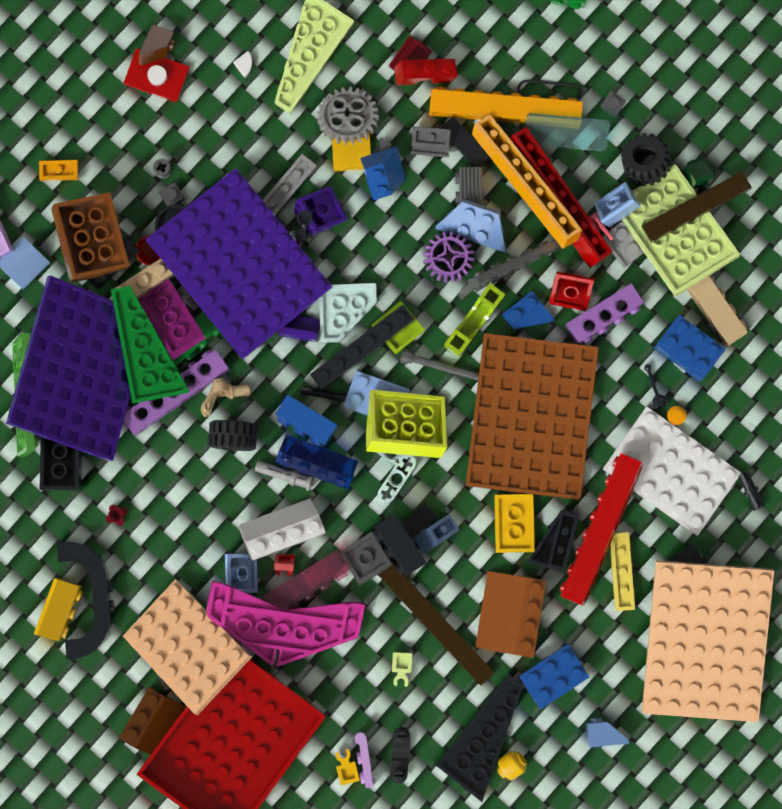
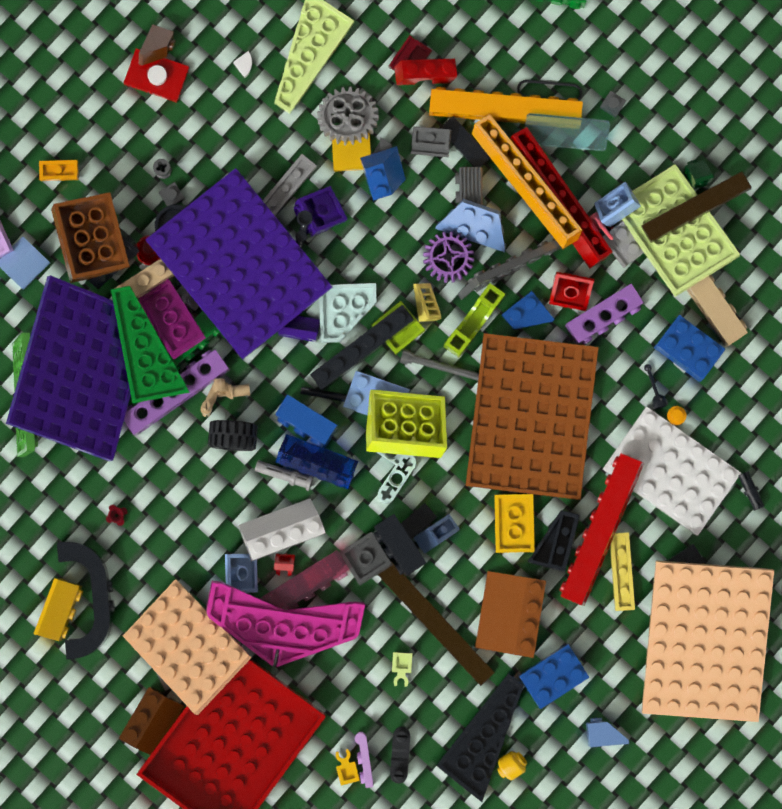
black brick [39,437,82,491] -> none
black tyre [621,133,671,186] -> none
none -> light yellow slope [413,283,441,322]

